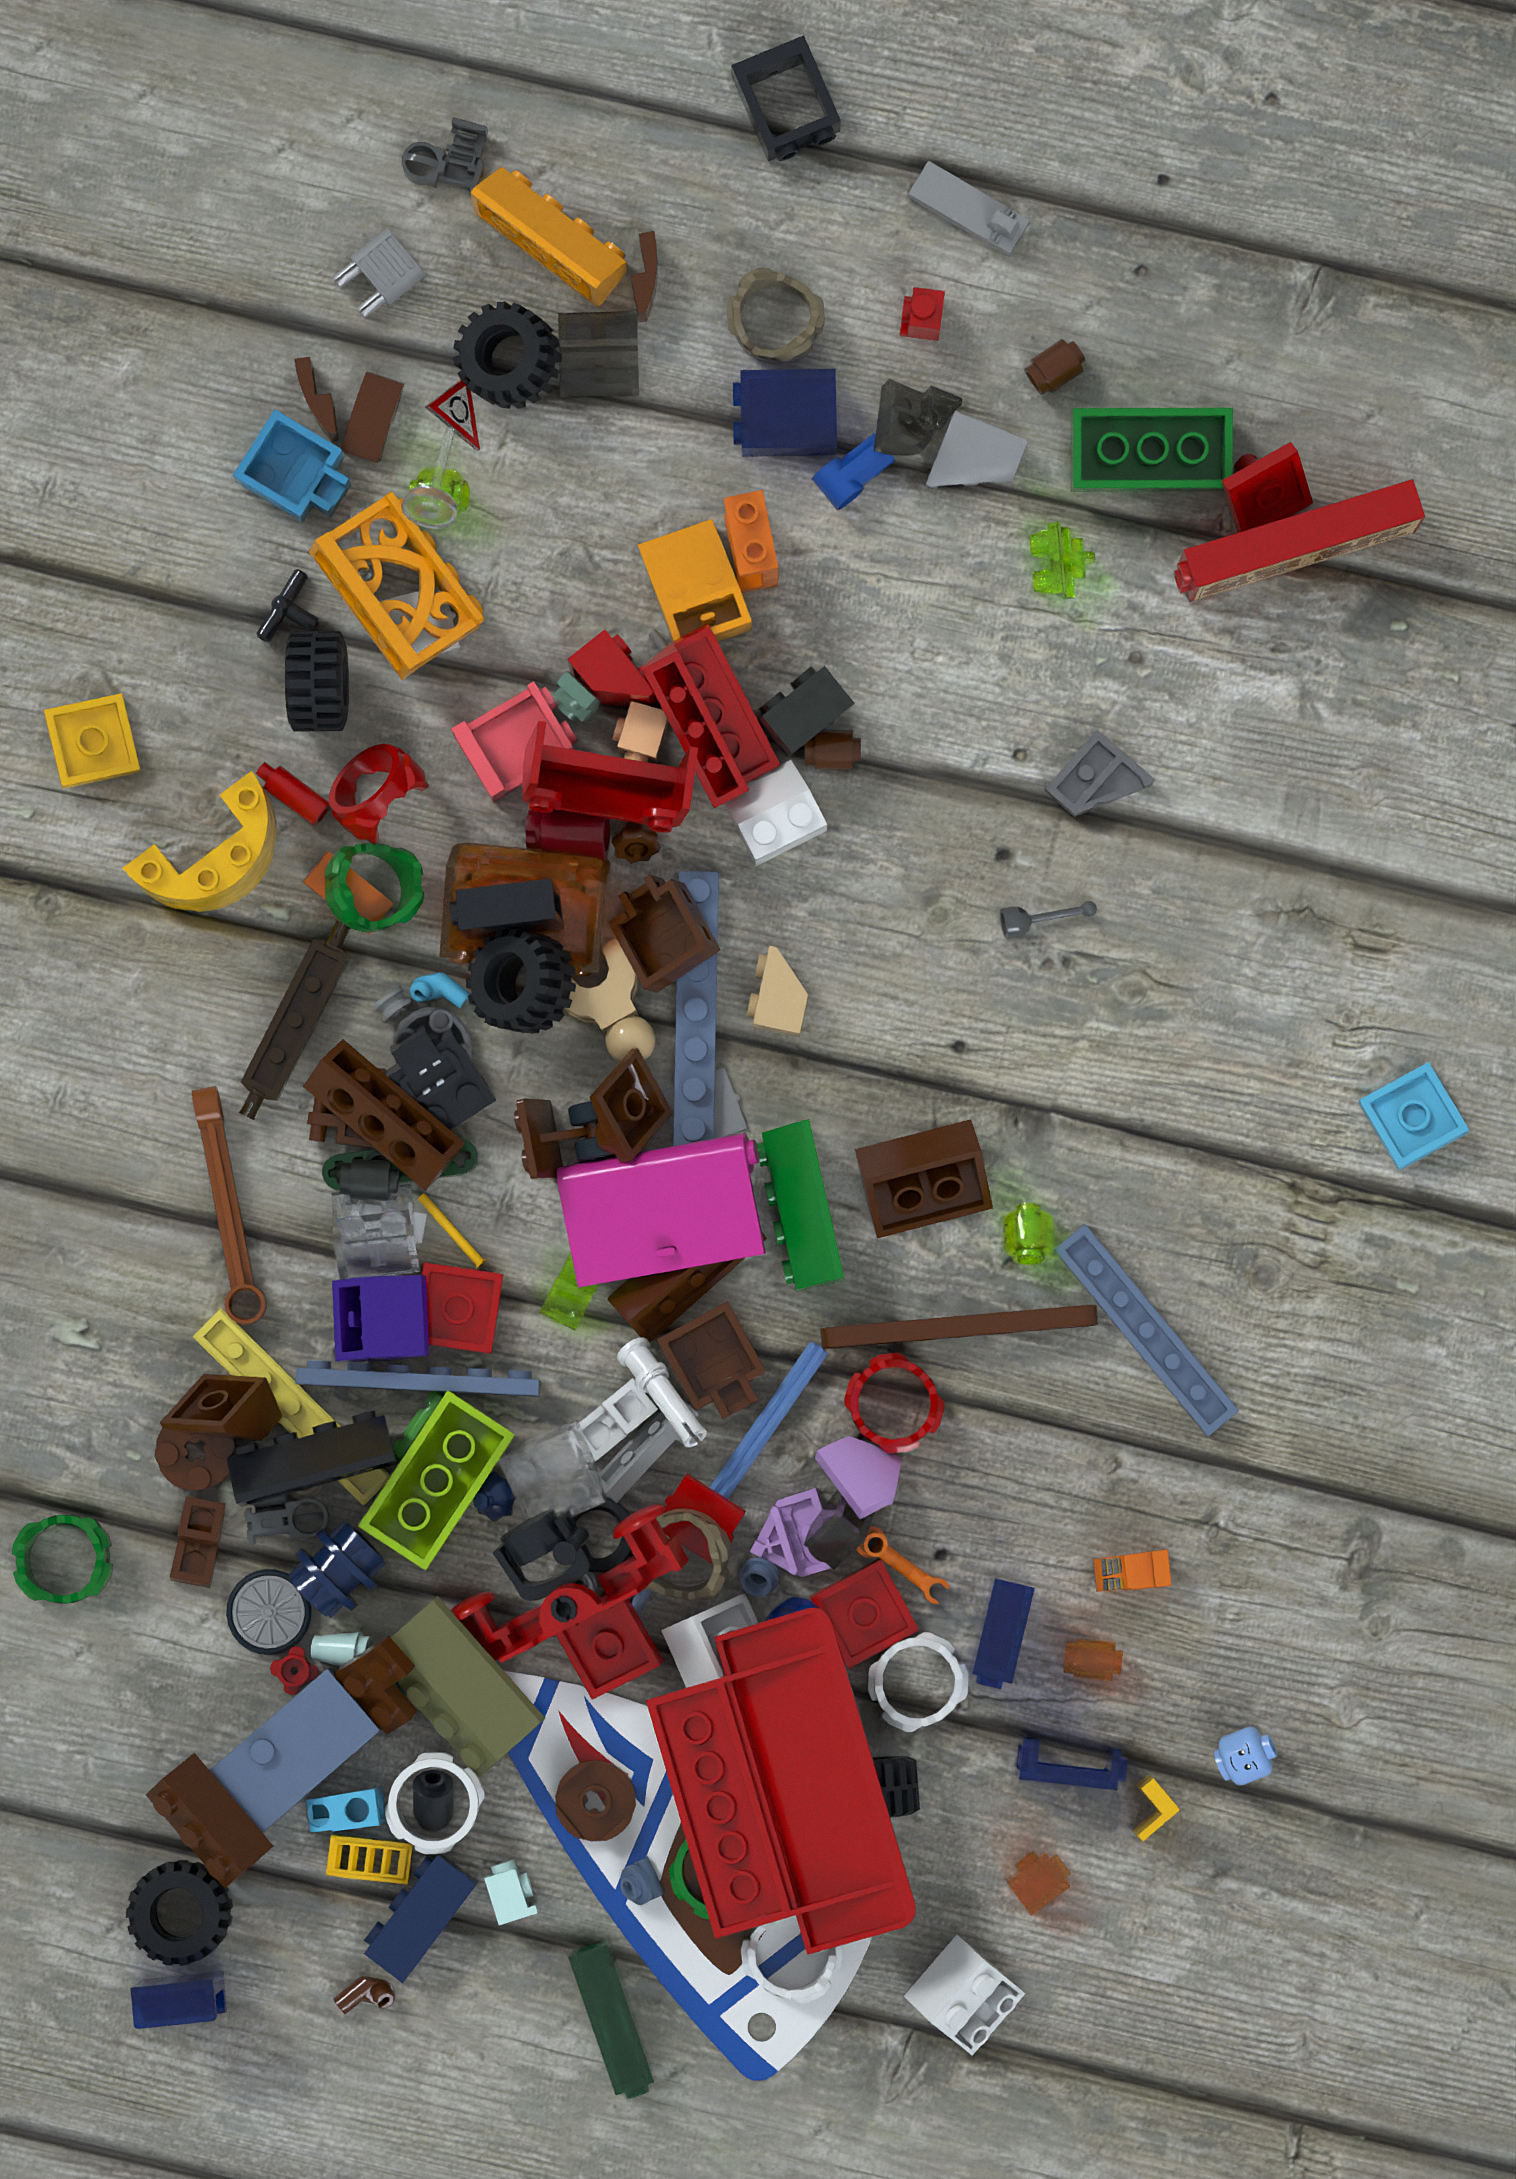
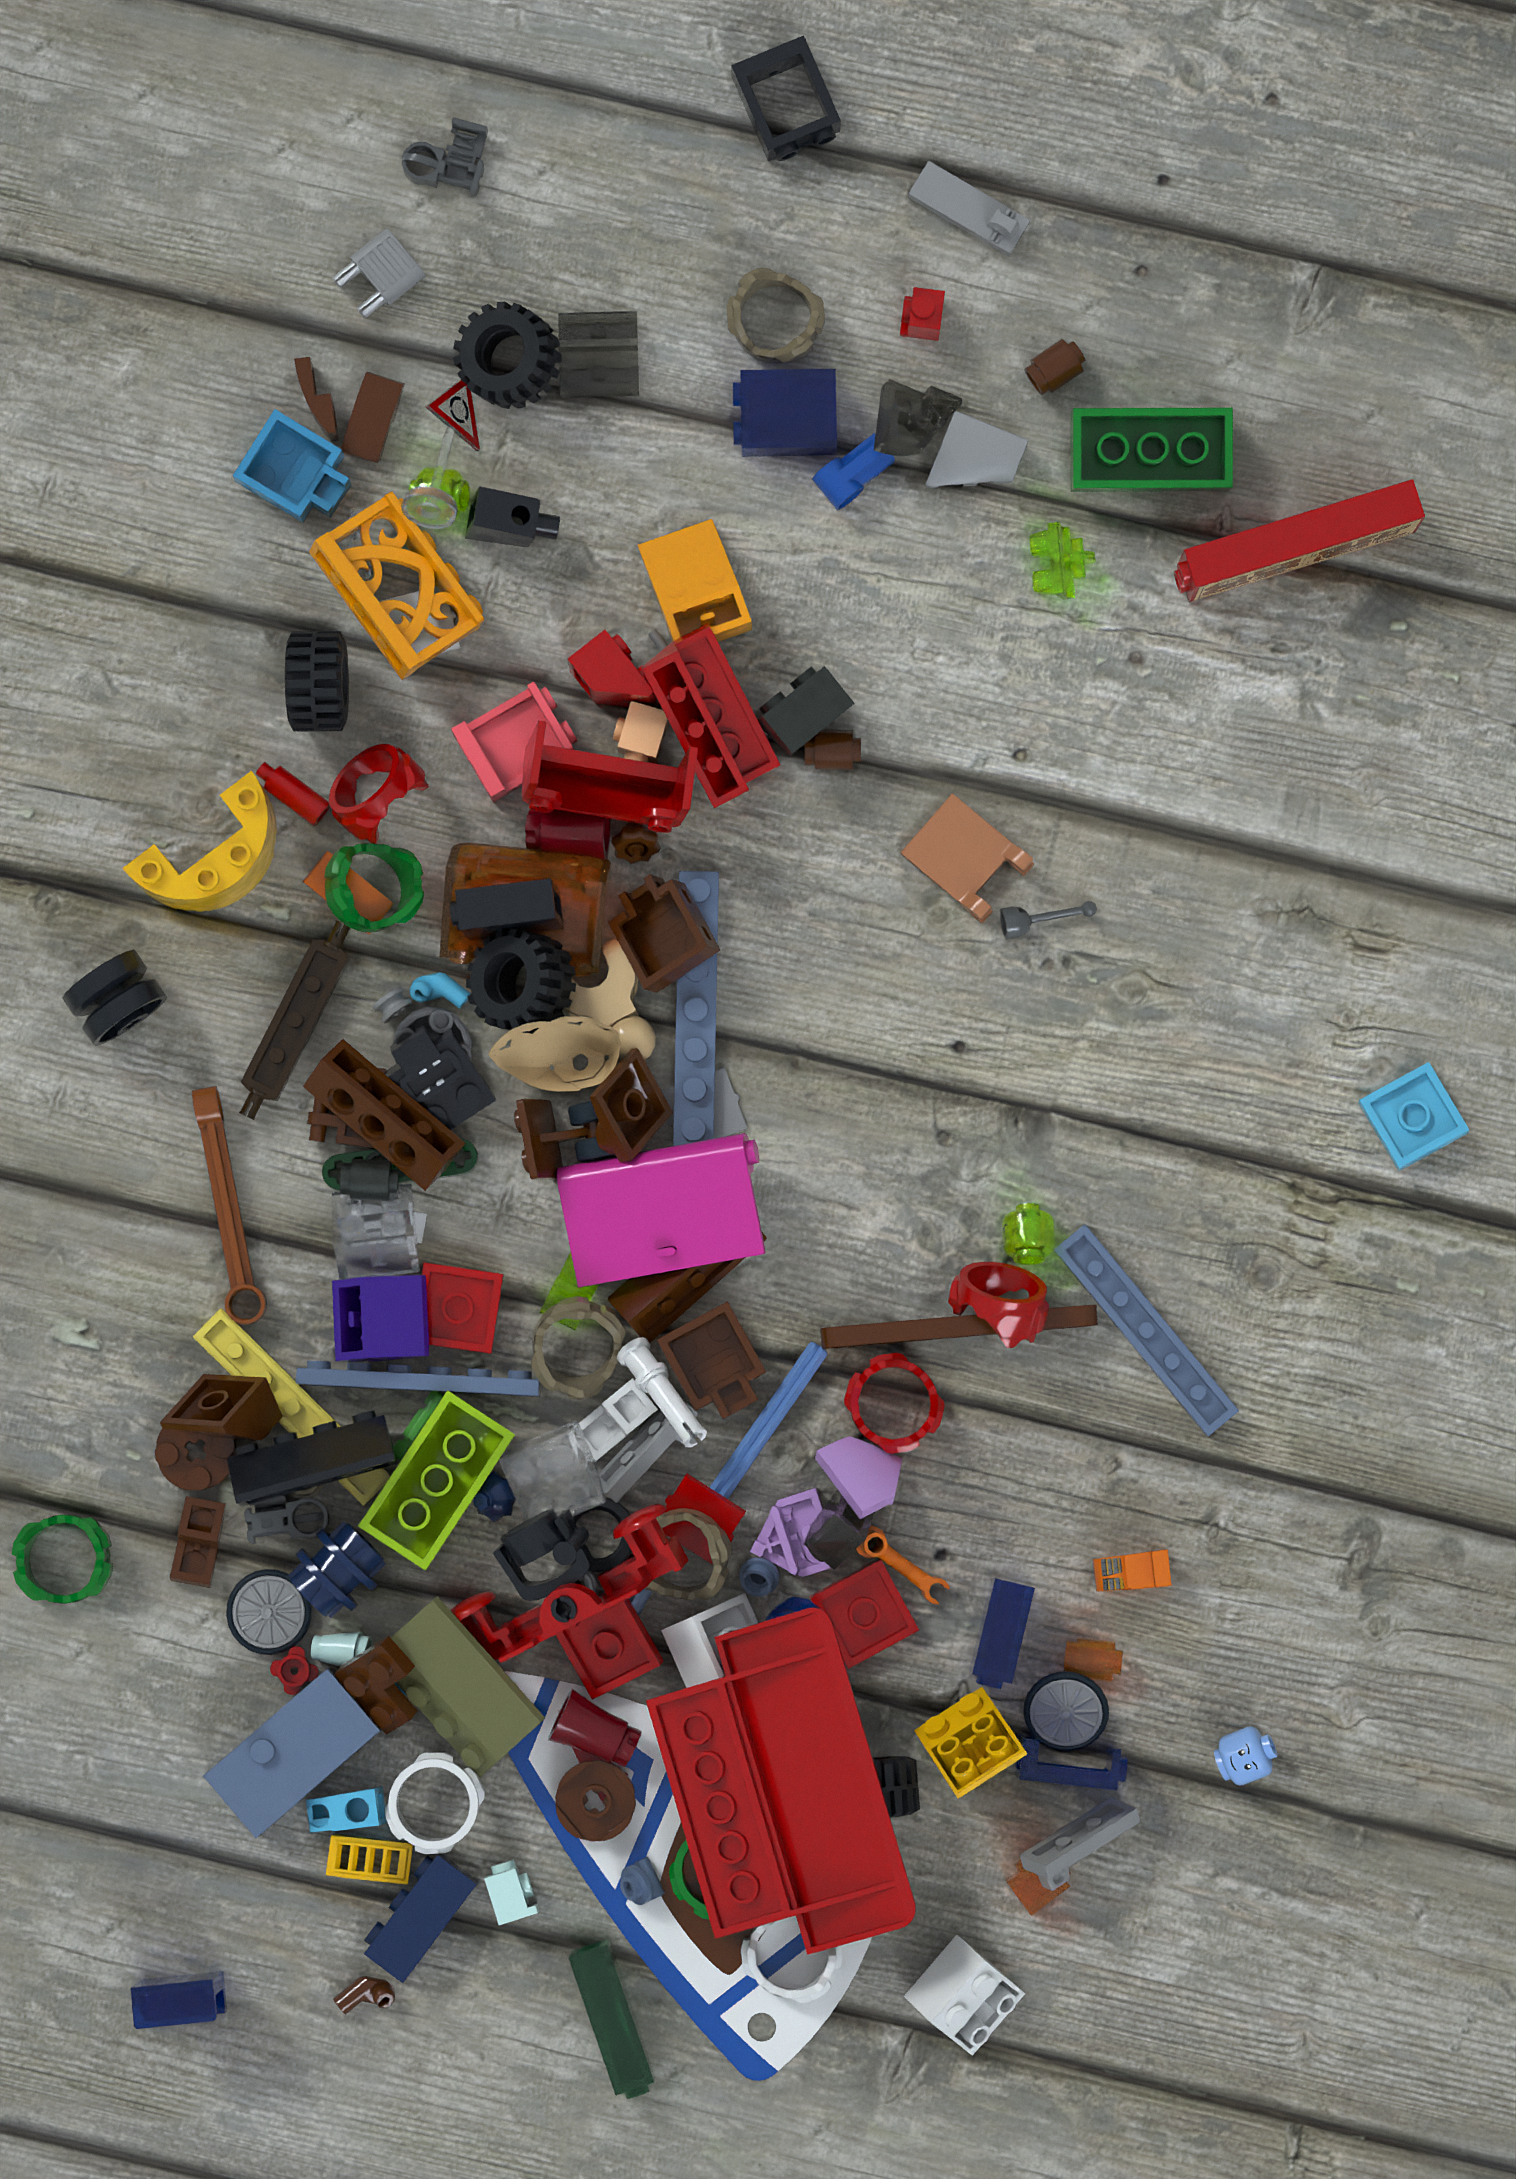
yellow plate [44,693,140,789] -> none
black tyre [126,1860,233,1966] -> none
reddish brown slope [146,1753,274,1888] -> none
black piece [256,569,320,642] -> none
black brick [413,1770,454,1831] -> none
yellow piece [418,1193,488,1270] -> none
light orange slope [470,167,628,308] -> none
sand green slope [553,671,600,722] -> none
reddish brown slope [631,231,658,323] -> none
orange panel [724,490,779,593] -> none
white slope [724,760,827,866] -> none
tan slope [747,946,808,1038] -> none
green slope [757,1119,844,1292] -> none
reddish brown slope [854,1119,993,1239] -> none
white piece [868,1632,969,1732] -> none
flat silver wing [1044,730,1155,817] -> none
yellow panel [1132,1775,1180,1842] -> none
red tile [1222,442,1313,533] -> none
none -> black wheel [62,949,167,1046]
none -> black torso [465,486,560,547]
none -> tan piece [488,1016,621,1092]
none -> dark tan piece [531,1296,626,1400]
none -> dark red plant [548,1689,642,1767]
none -> nougat flag [900,793,1034,924]
none -> yellow slope [914,1687,1027,1799]
none -> red piece [948,1262,1049,1348]
none -> light grey hinge [1020,1798,1140,1891]
none -> light grey wheel [1023,1671,1109,1751]

